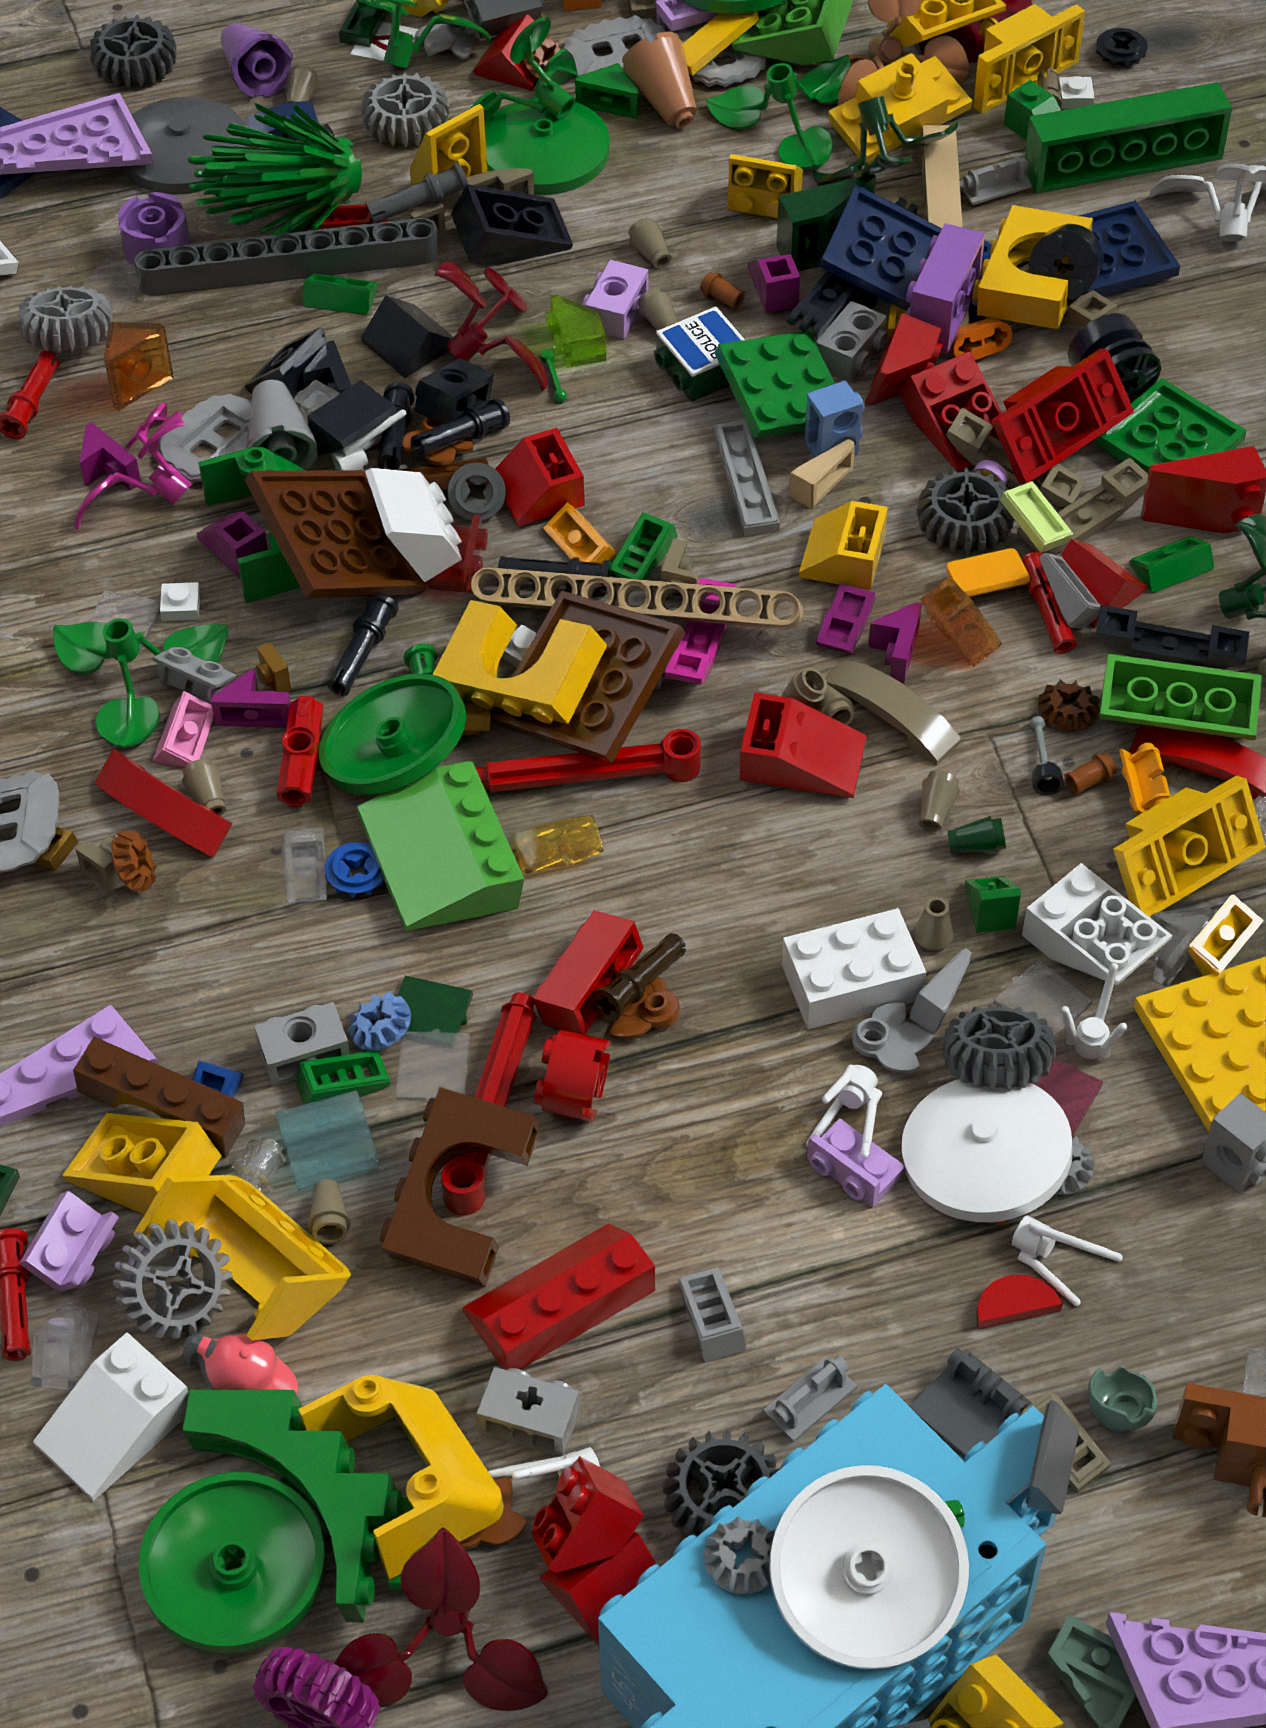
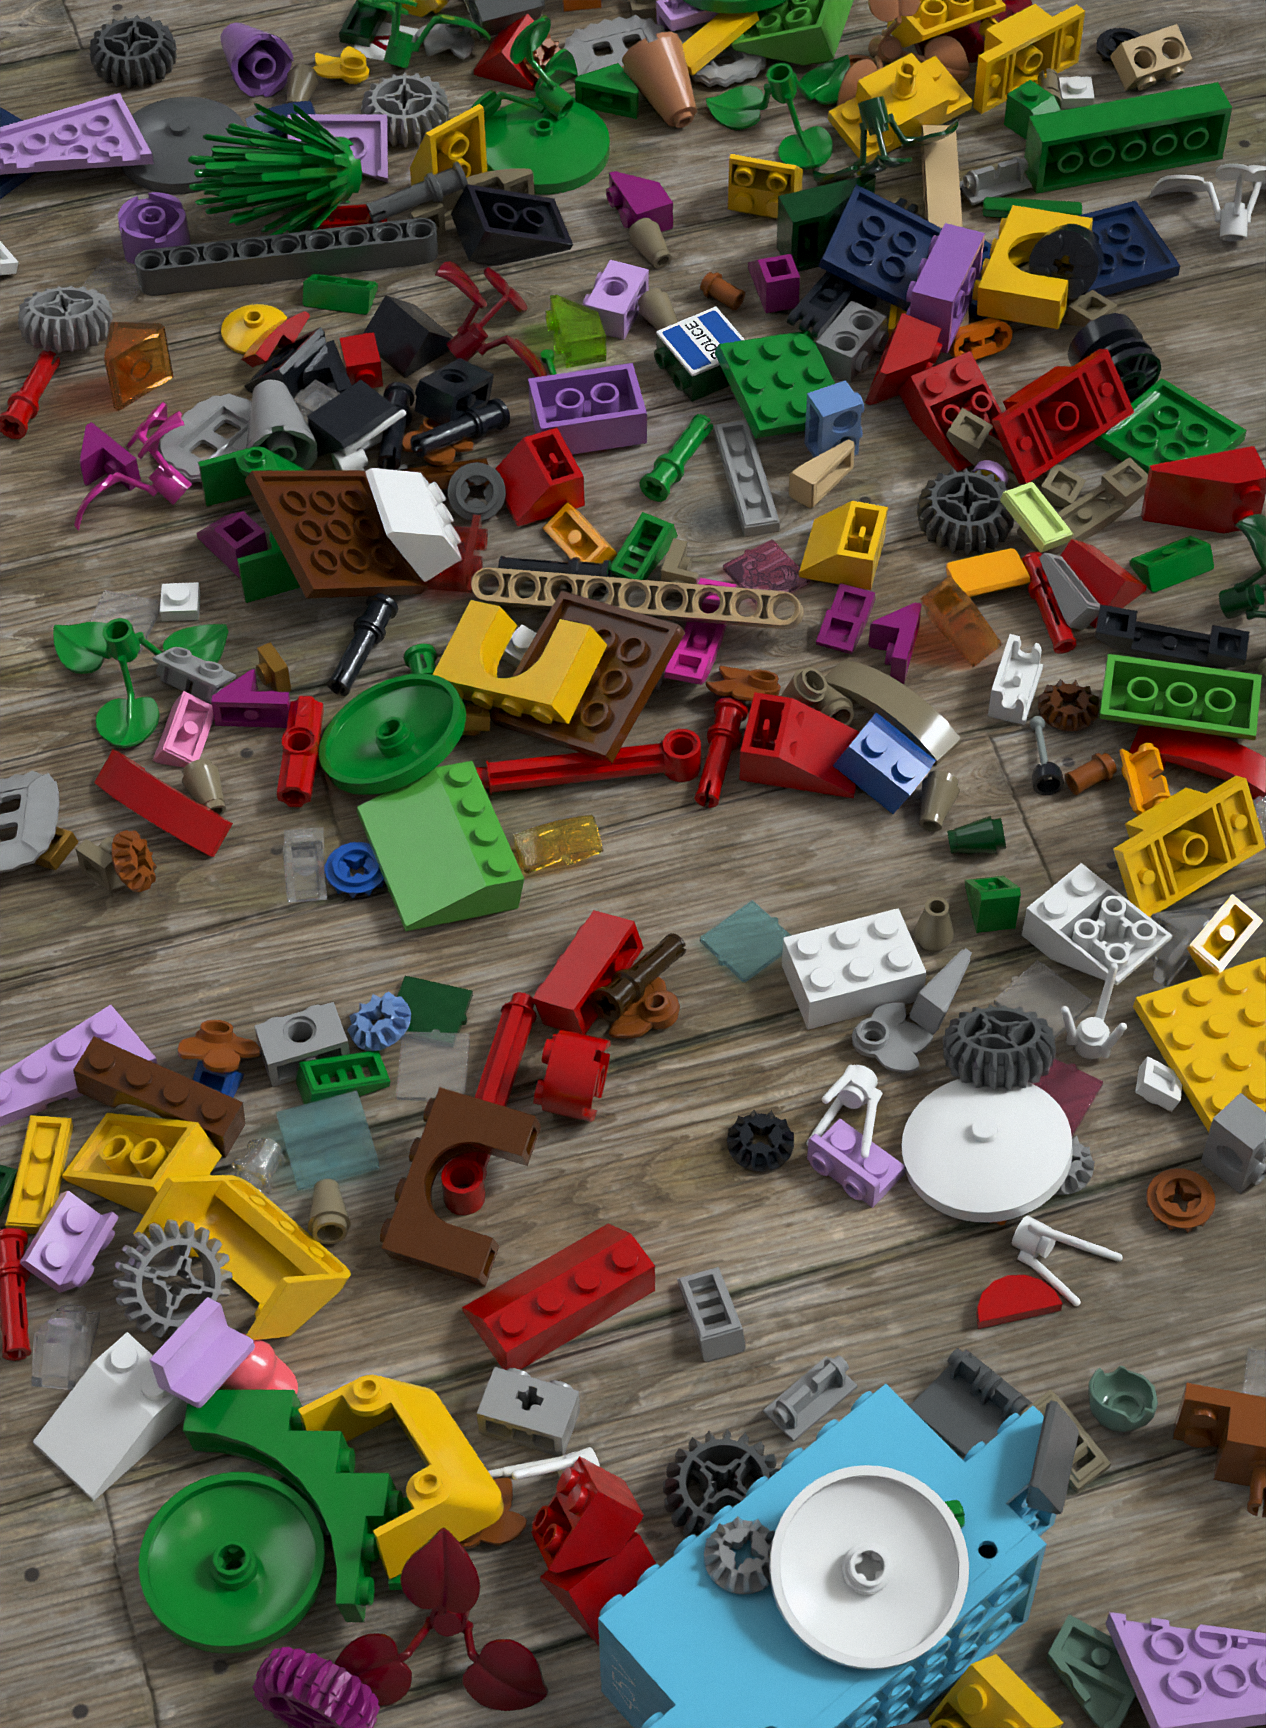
none -> yellow tile [5,1115,74,1234]
none -> lavender panel [149,1297,255,1408]
none -> dark orange plate [177,1020,260,1074]
none -> yellow dish [221,304,287,355]
none -> red slope [242,311,310,368]
none -> lavender wing [288,114,388,183]
none -> yellow plate [312,46,369,84]
none -> red brick [339,332,383,388]
none -> medium lavender brick [528,363,647,454]
none -> magenta slope [606,171,673,232]
none -> green pin [639,414,713,502]
none -> red pin [694,698,748,808]
none -> clear light blue piece [700,900,791,983]
none -> dark orange plate [705,666,781,701]
none -> clear pink piece [723,539,810,605]
none -> black gear [727,1110,794,1172]
none -> blue slope [833,712,936,814]
none -> green axle [982,197,1082,218]
none -> white hinge [988,634,1043,725]
none -> tan brick [1110,24,1192,91]
none -> white plate [1135,1056,1182,1112]
none -> dark orange gear [1146,1168,1216,1233]

